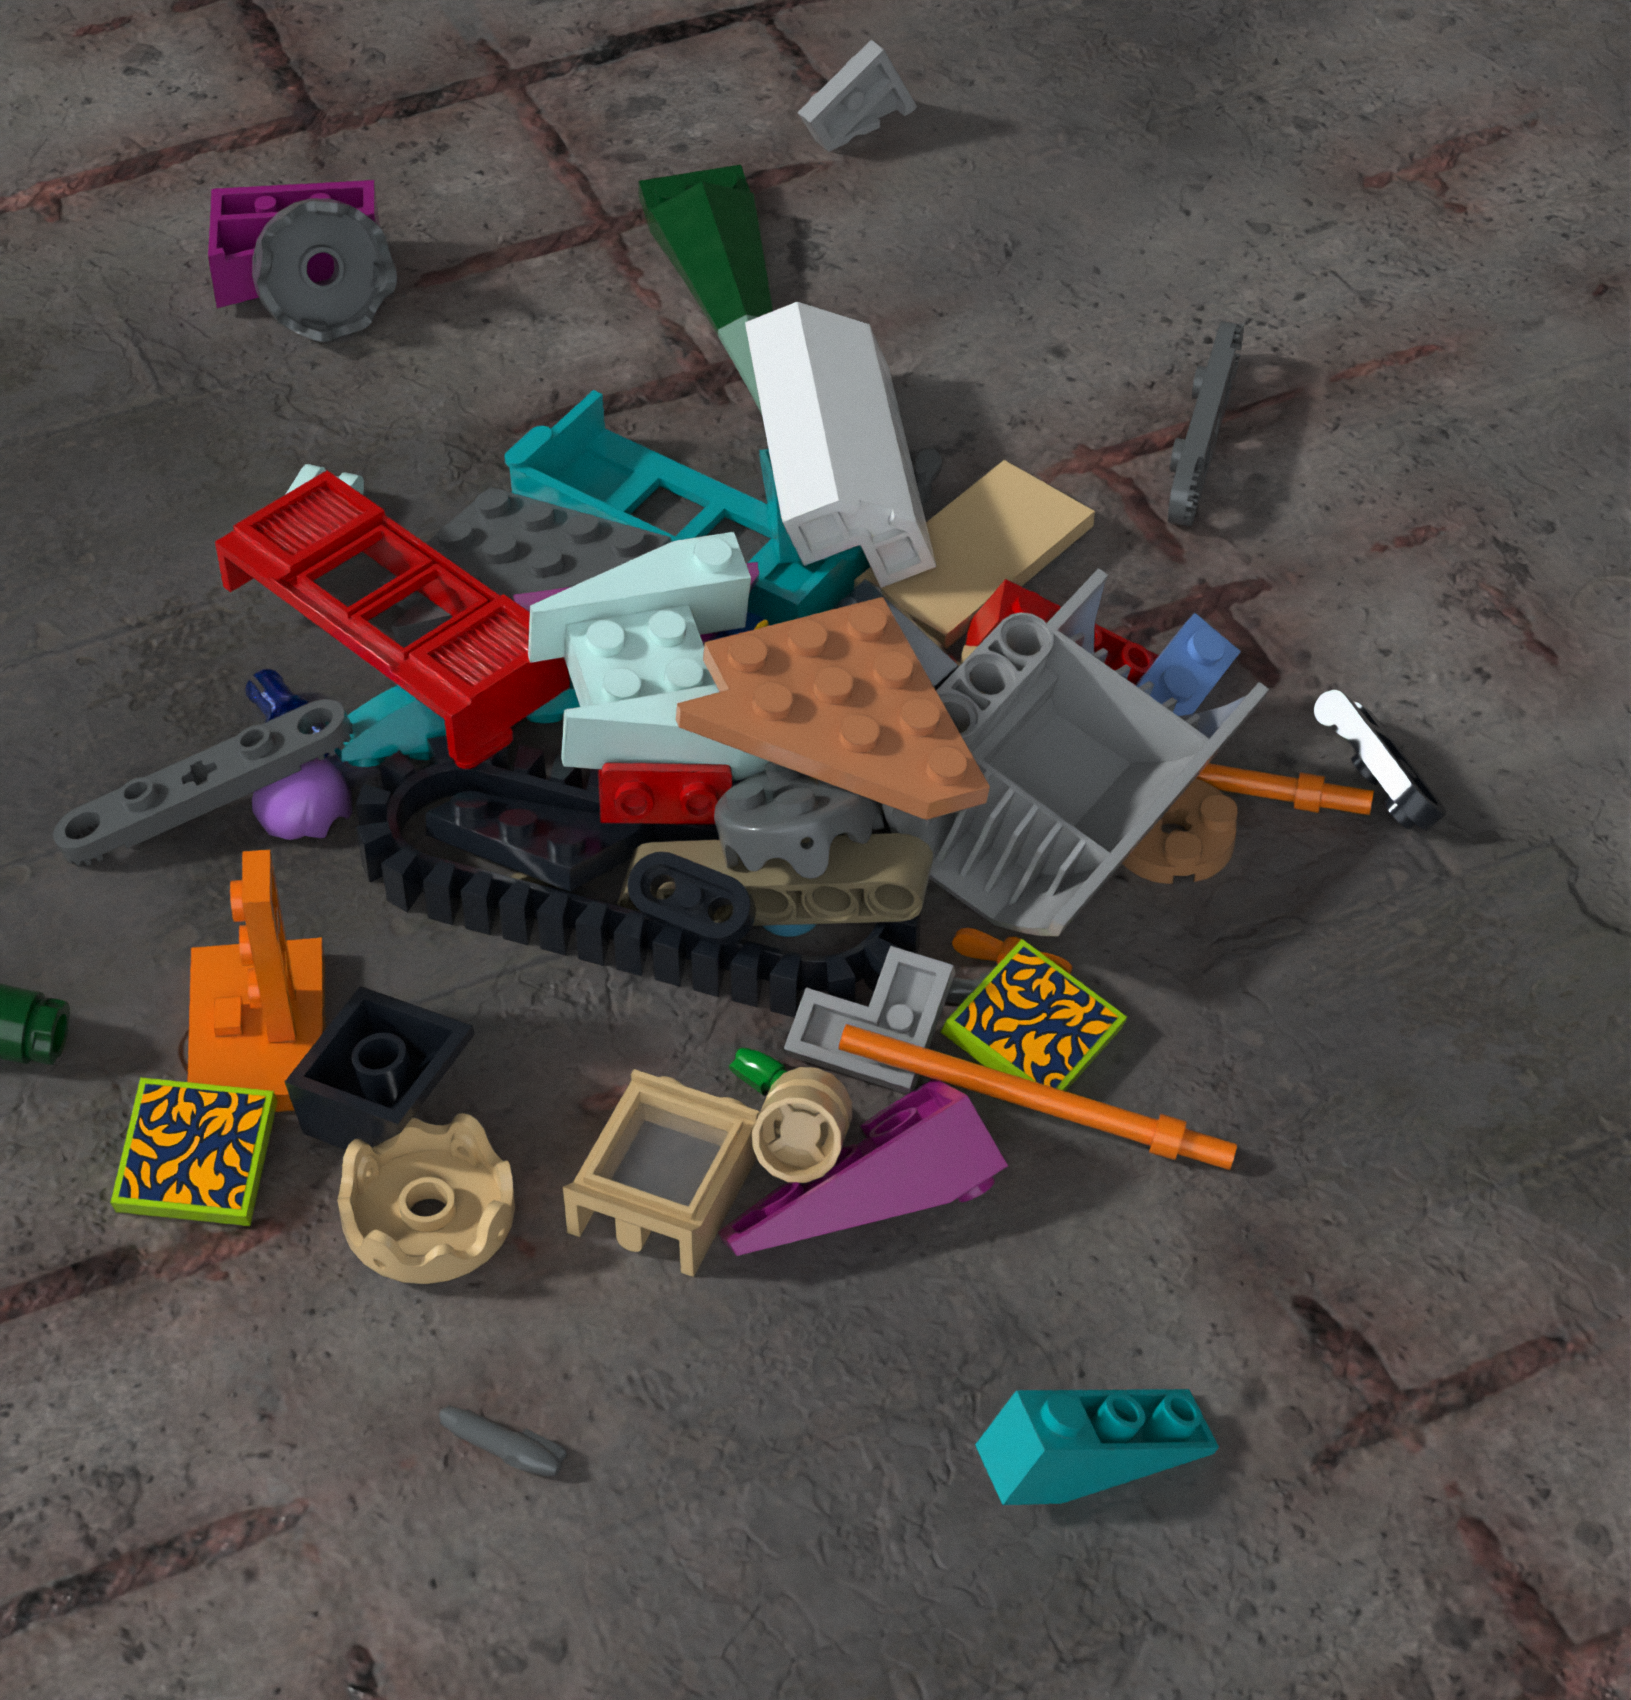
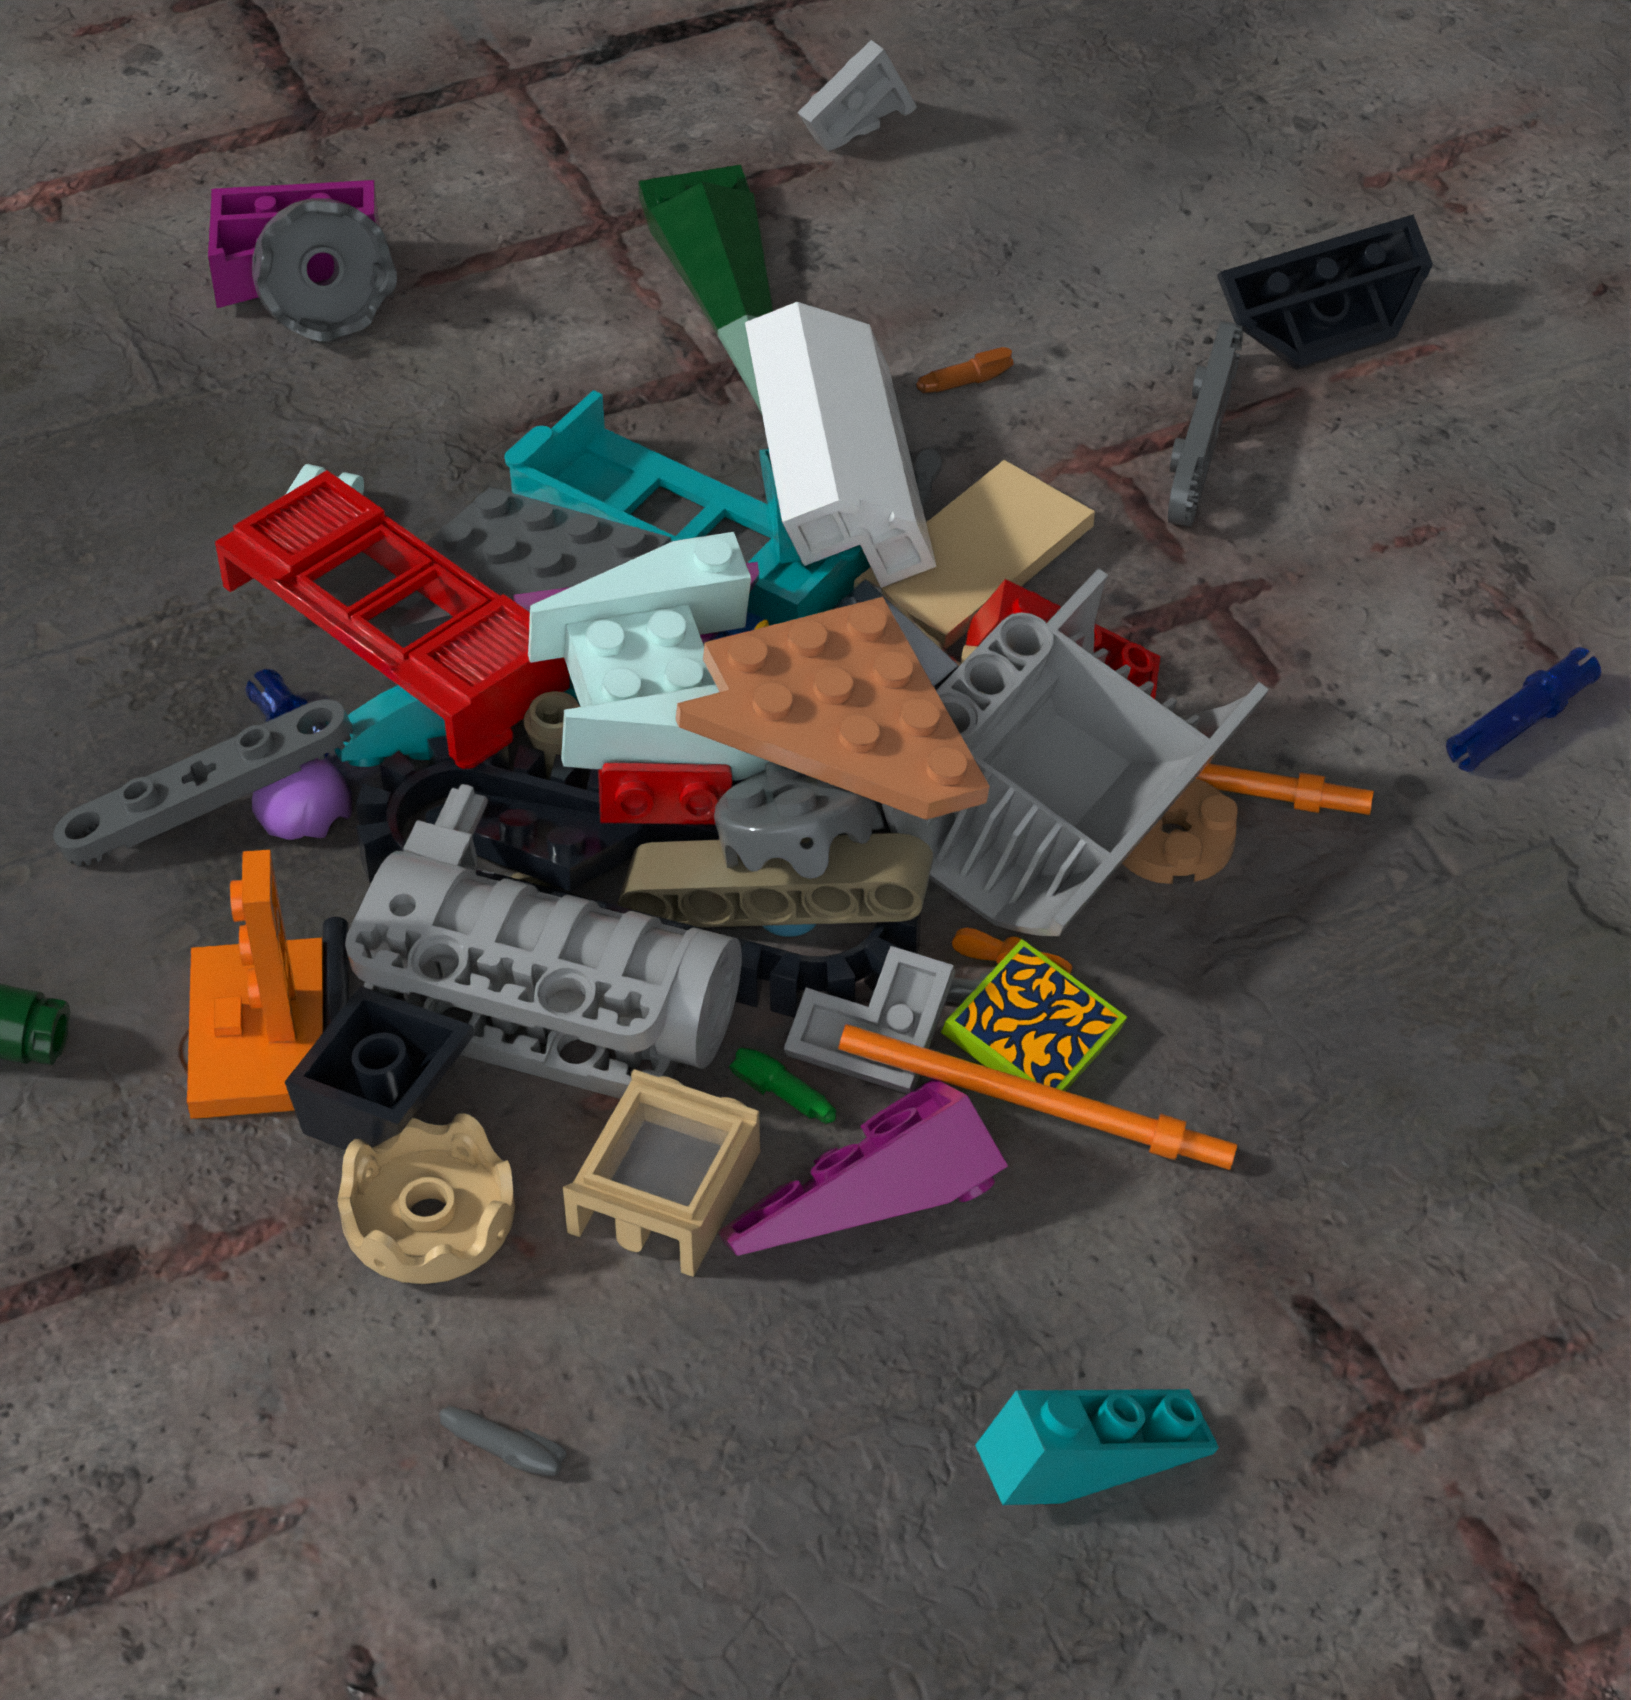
tile [110,1077,277,1226] -> none
black plate [627,851,756,945] -> none
tan wheel [752,1067,852,1183] -> none
medium blue plate [1135,613,1241,716] -> none
plate [1314,690,1446,831] -> none
none -> black bar [323,917,349,1032]
none -> light grey piece [345,784,742,1099]
none -> dark tan cone [524,691,580,781]
none -> dark orange piece [916,347,1014,394]
none -> black wedge [1217,214,1433,370]
none -> clear blue pin [1446,647,1602,772]

